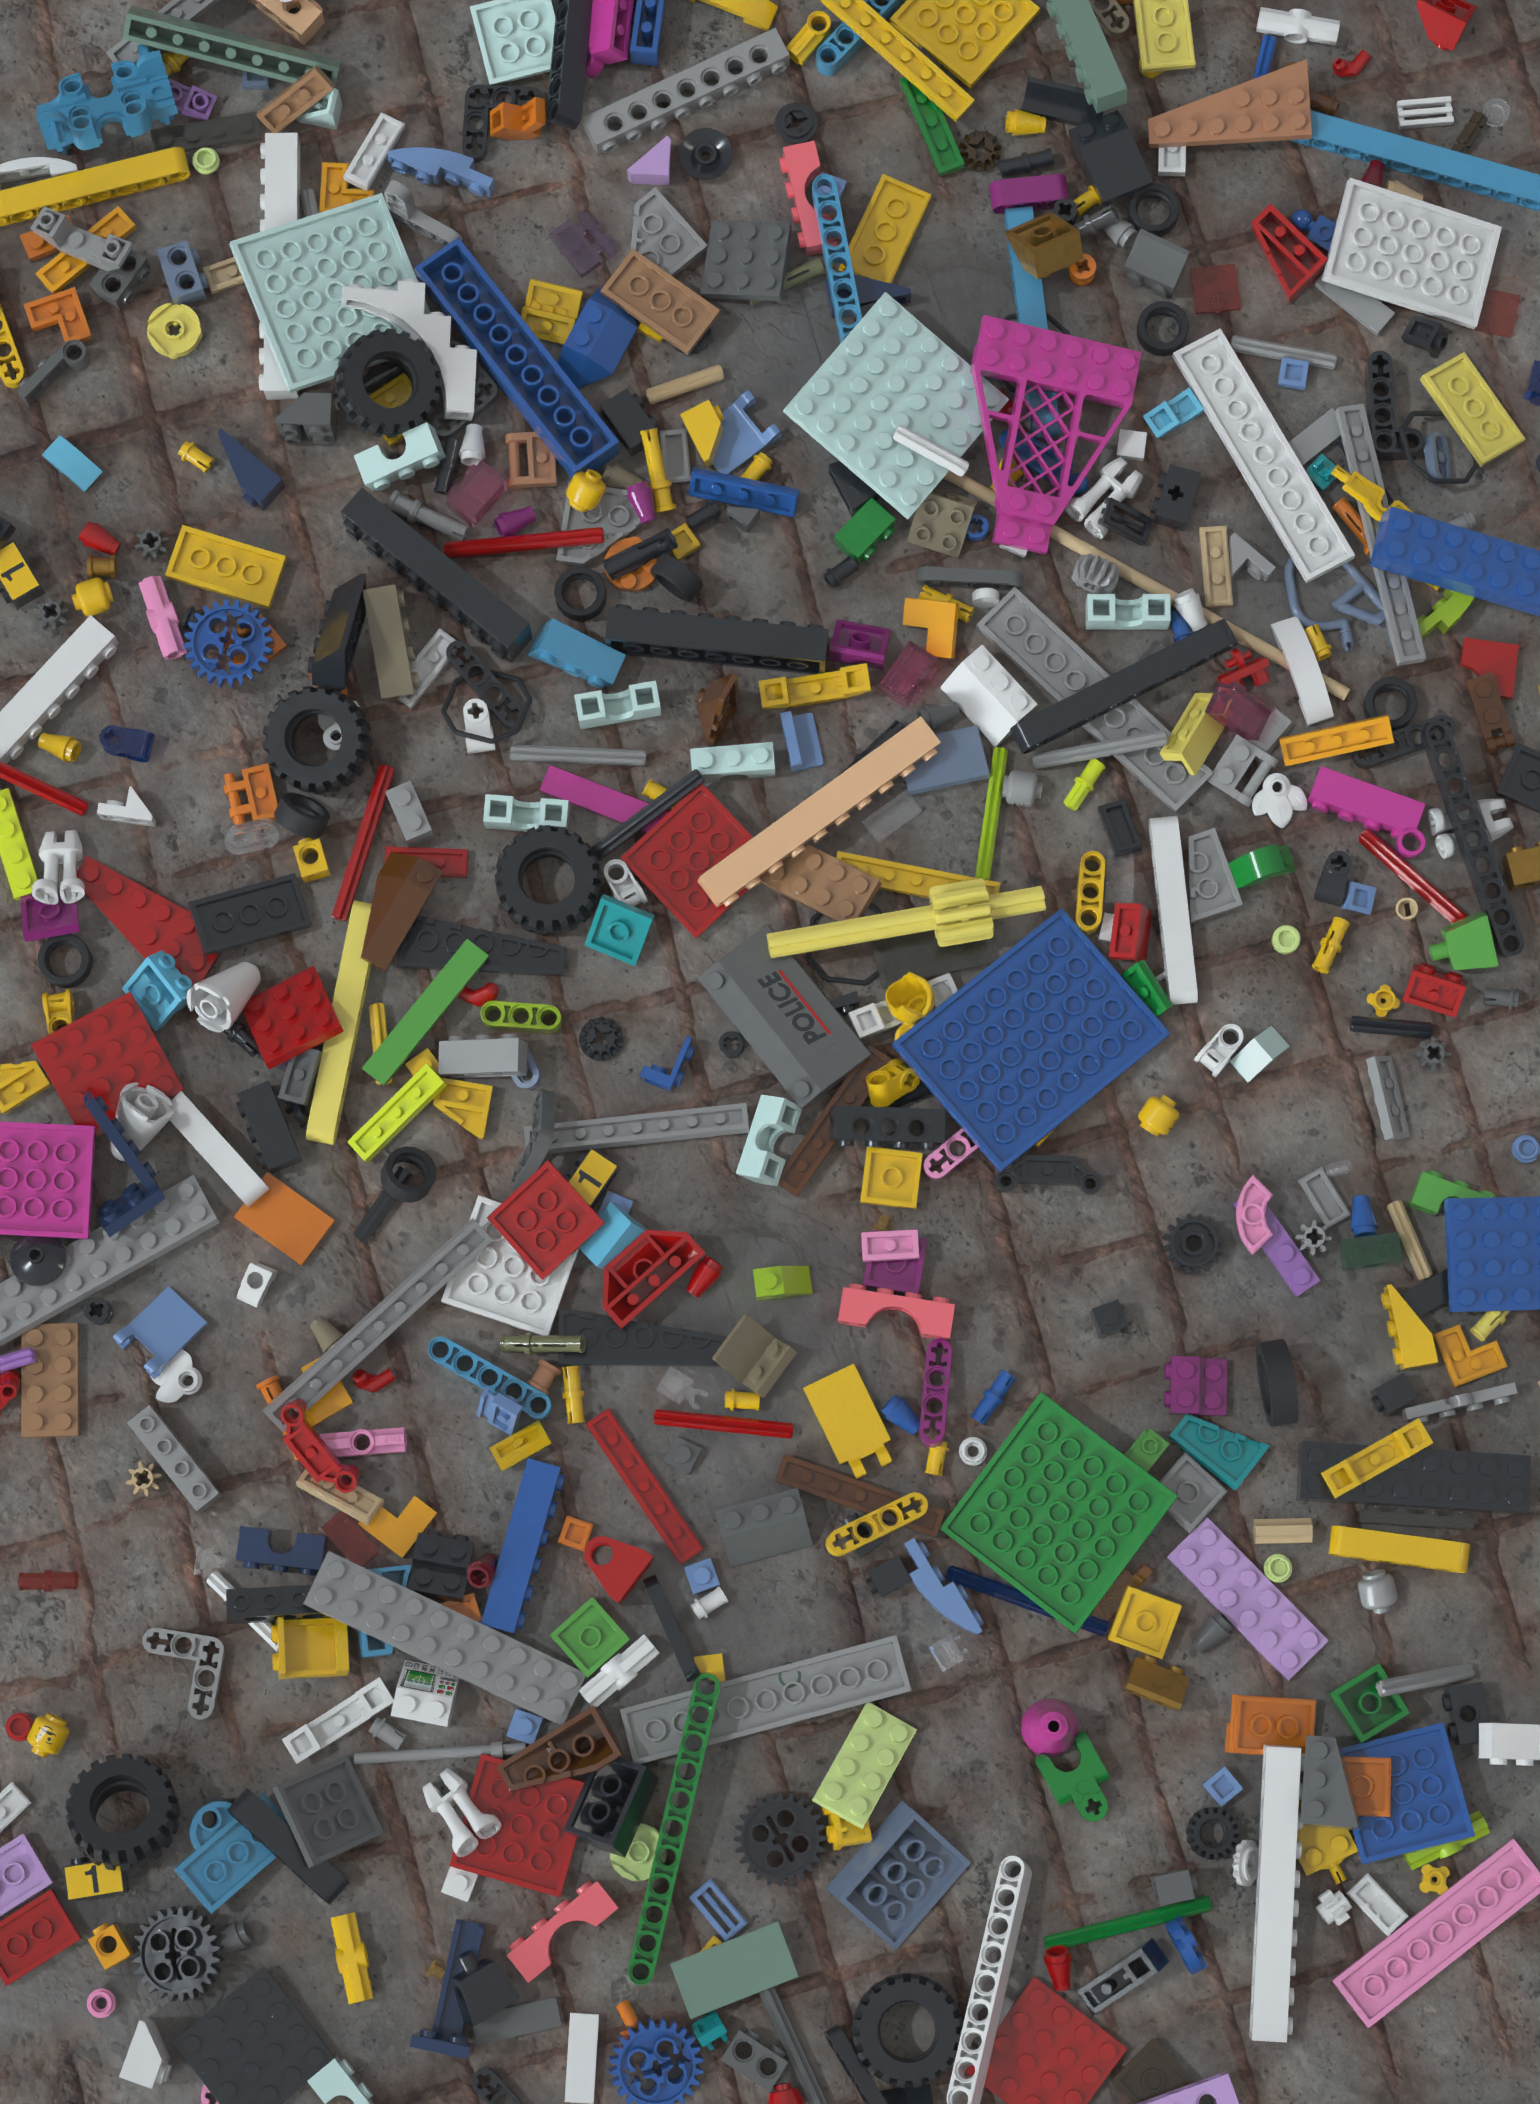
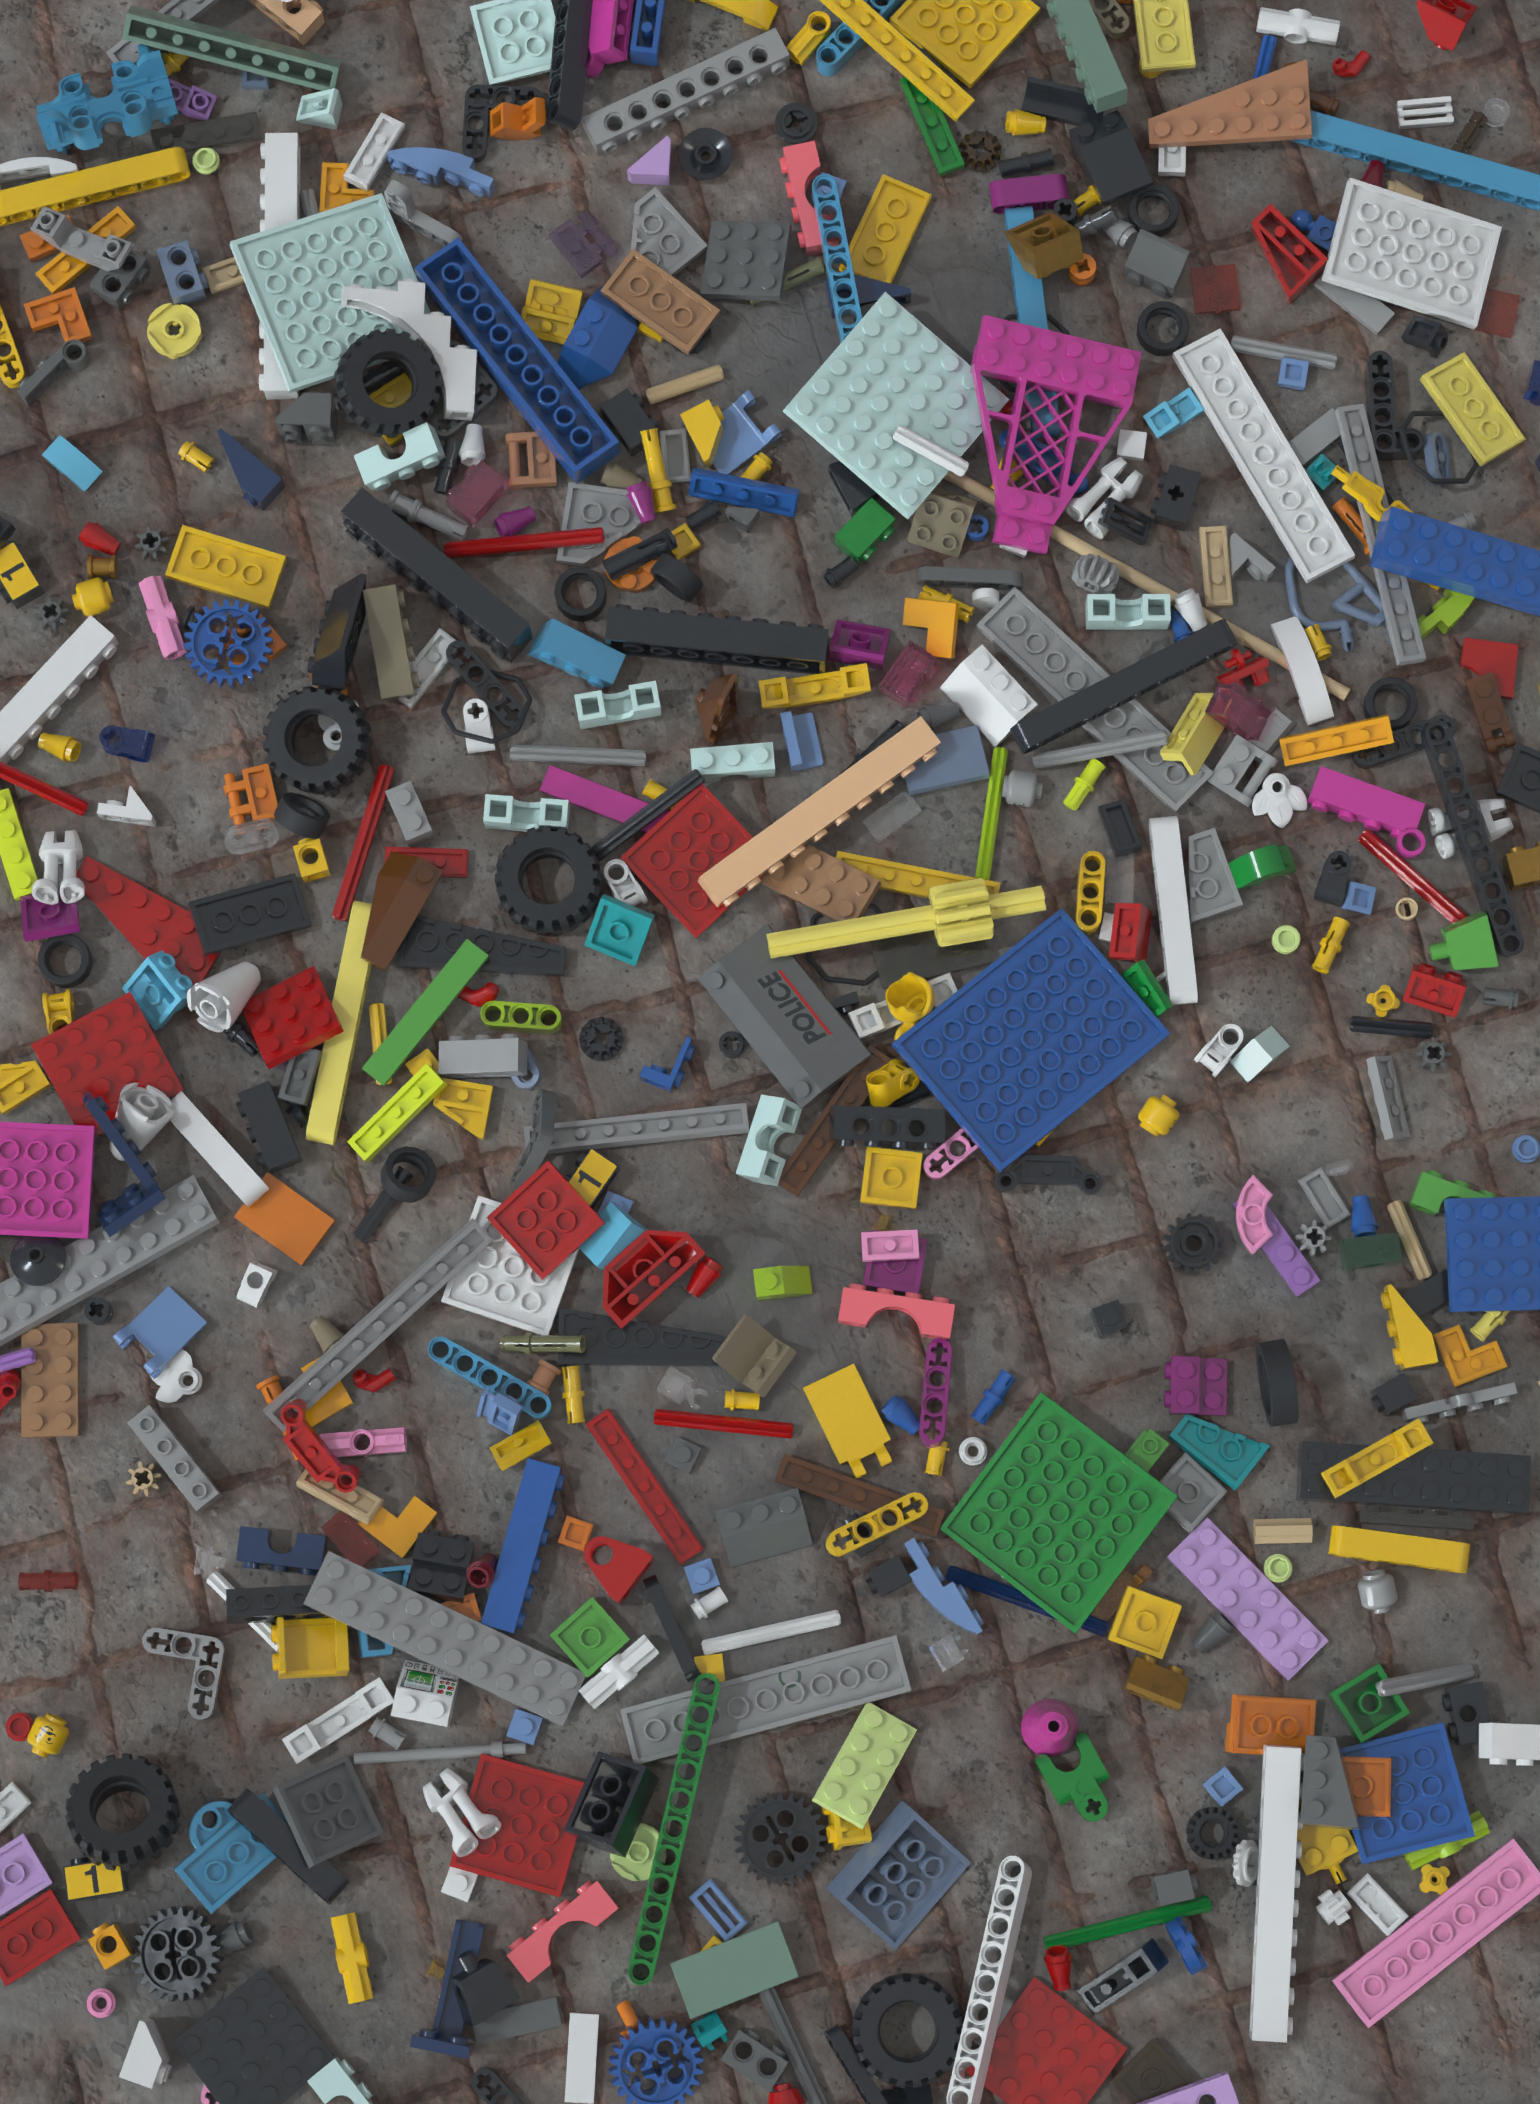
medium nougat plate [256,65,335,133] -> none
reddish brown wedge [496,1705,623,1791] -> none
yellow head [566,469,606,512] -> none
none -> white axle [701,1610,841,1655]

